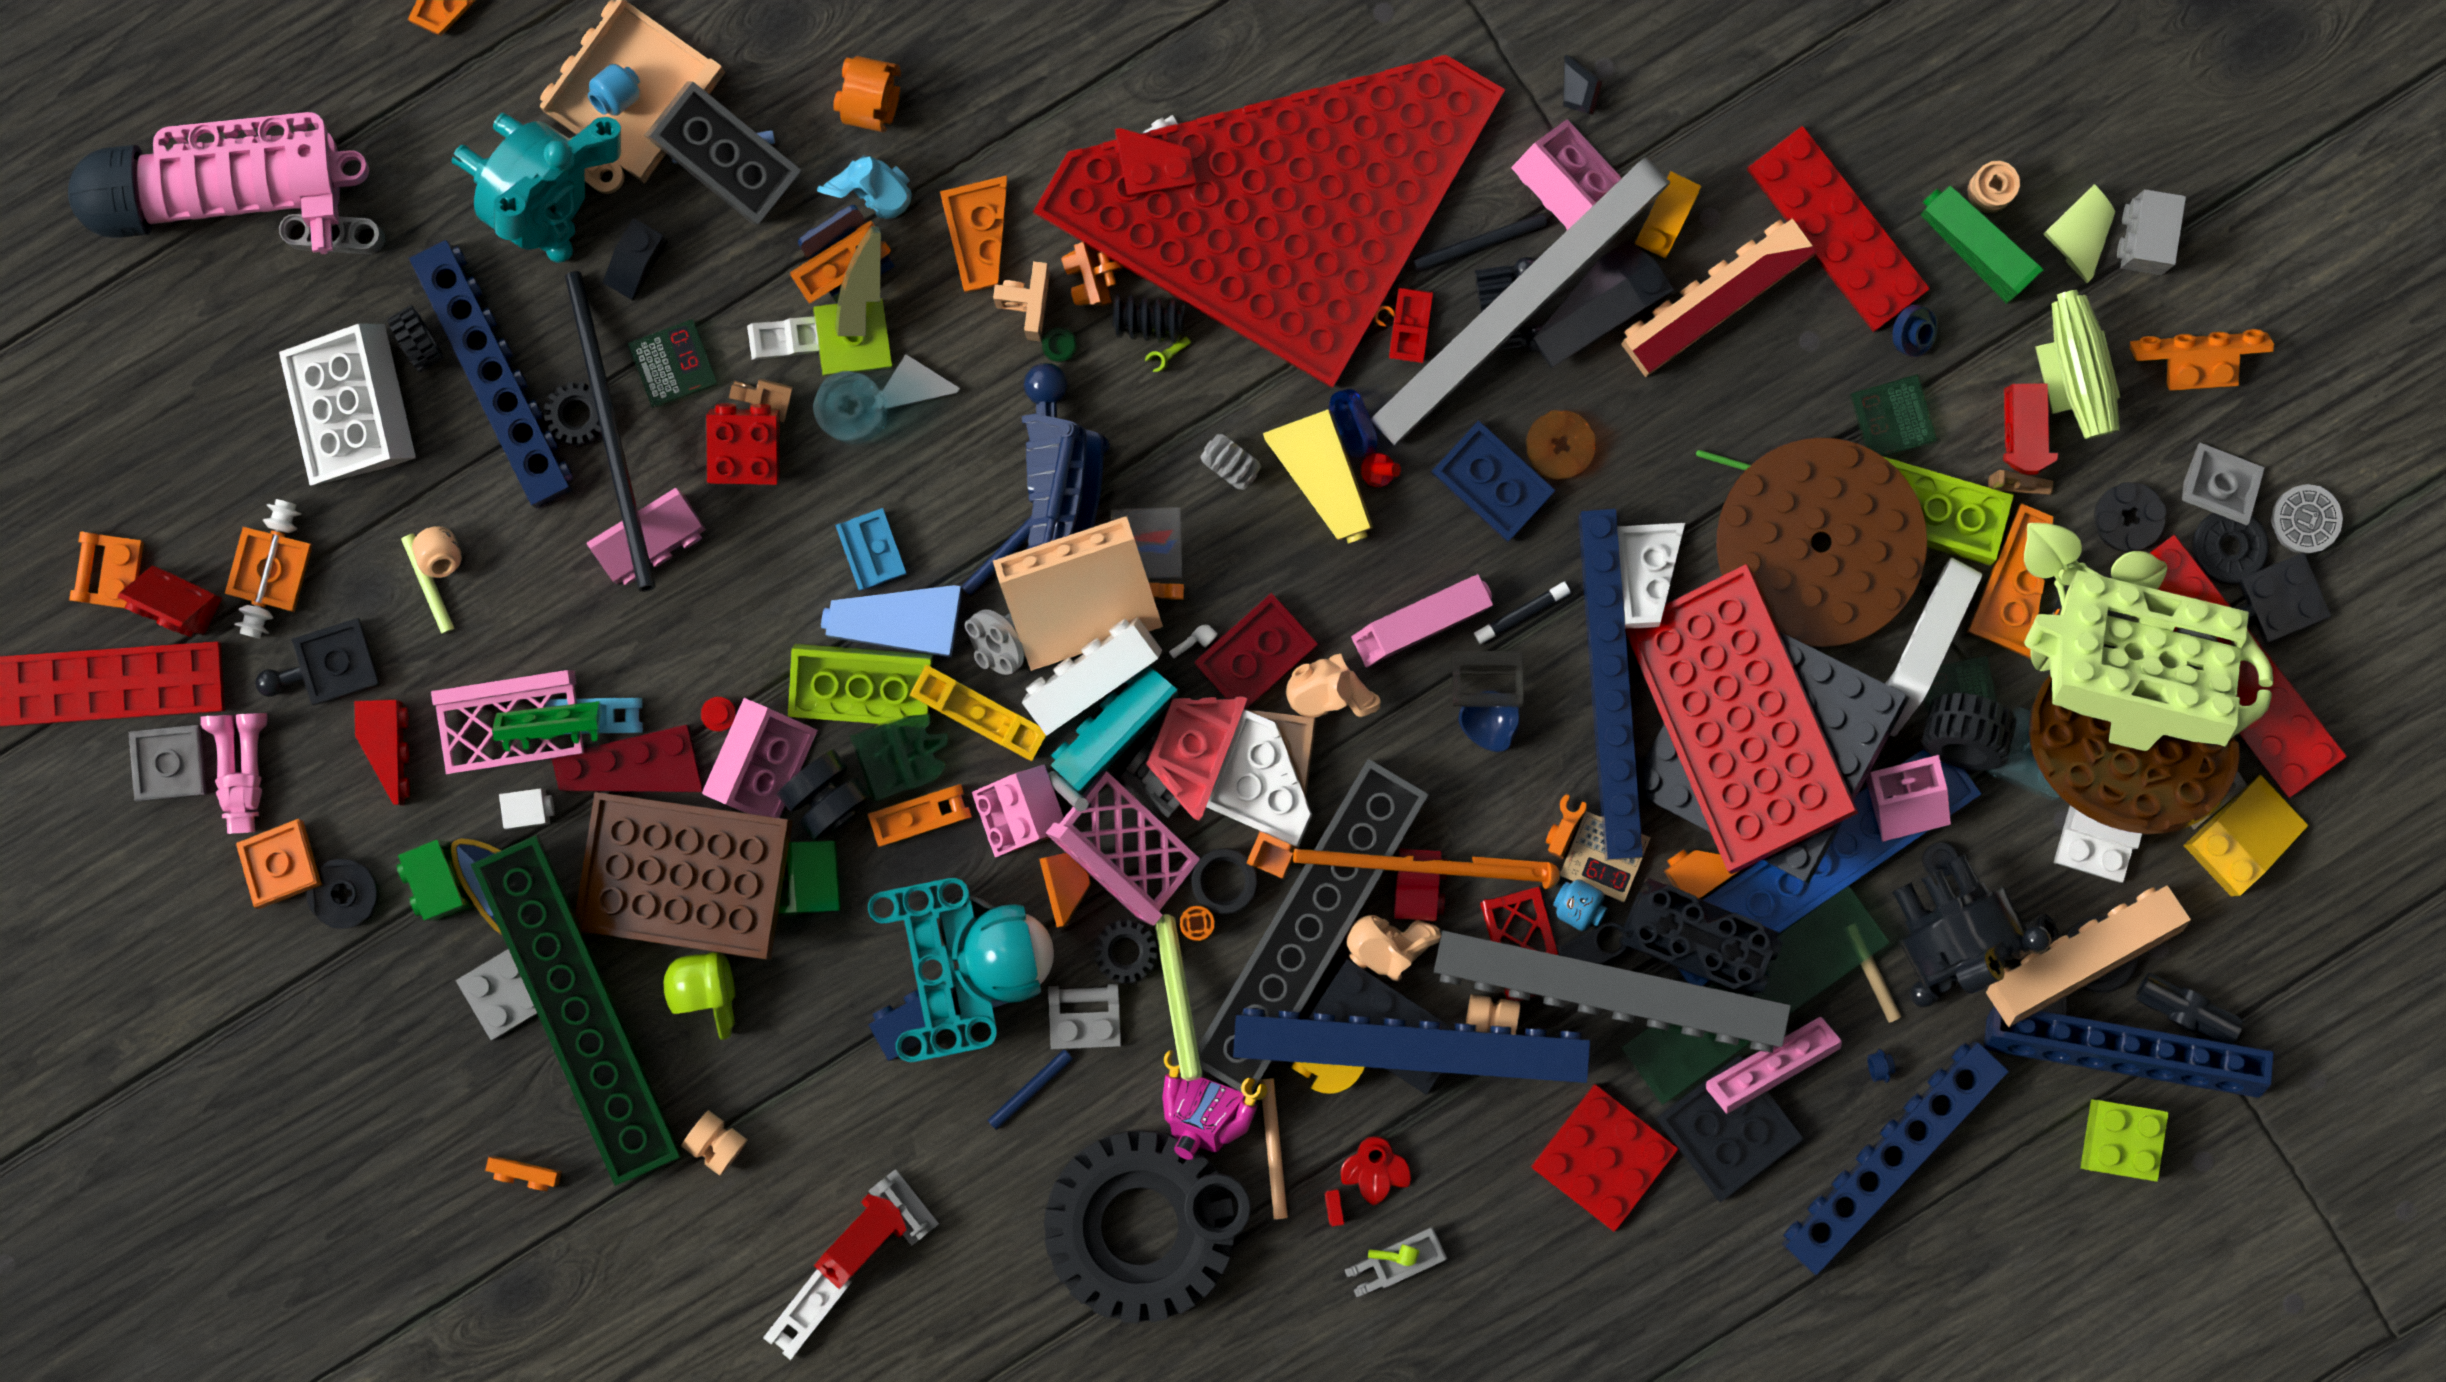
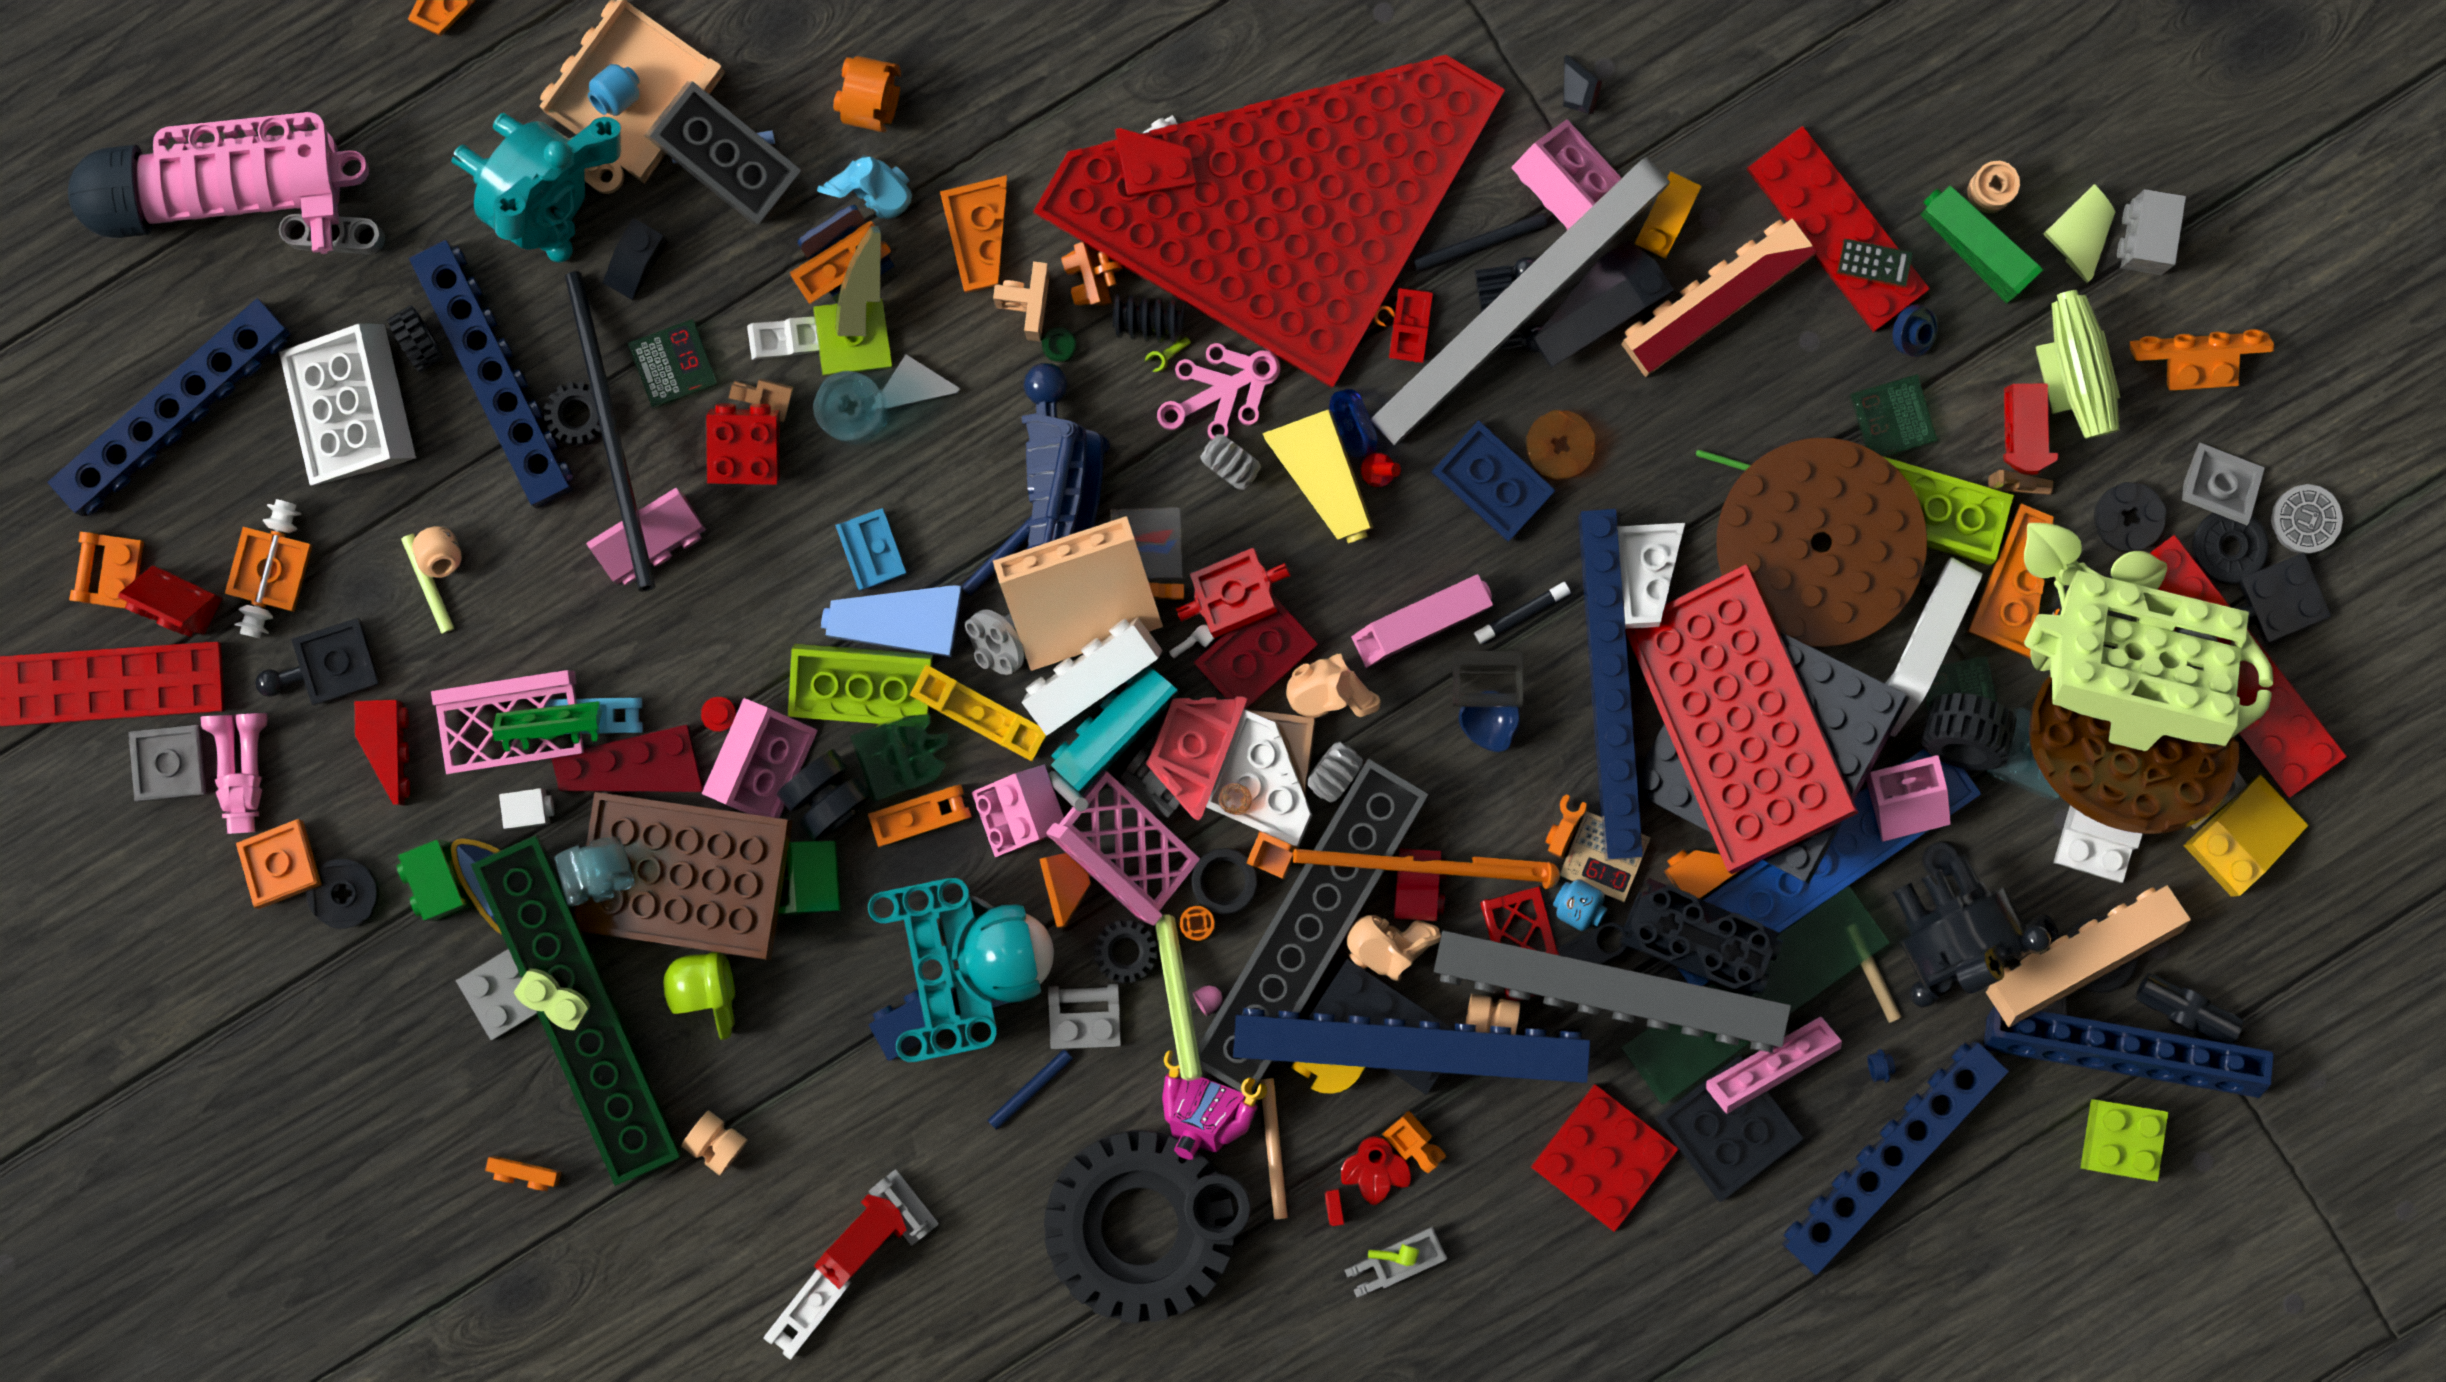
none -> dark blue brick [47,298,291,516]
none -> yellowish green brick [514,969,590,1030]
none -> clear light blue brick [554,837,636,906]
none -> bright pink plant [1157,343,1280,440]
none -> red plate [1176,548,1291,638]
none -> bright pink hinge [1193,985,1222,1016]
none -> clear orange bush [1219,783,1252,815]
none -> light grey gear [1307,742,1363,802]
none -> orange plate [1382,1111,1446,1173]
none -> clear green tile [1836,239,1913,288]

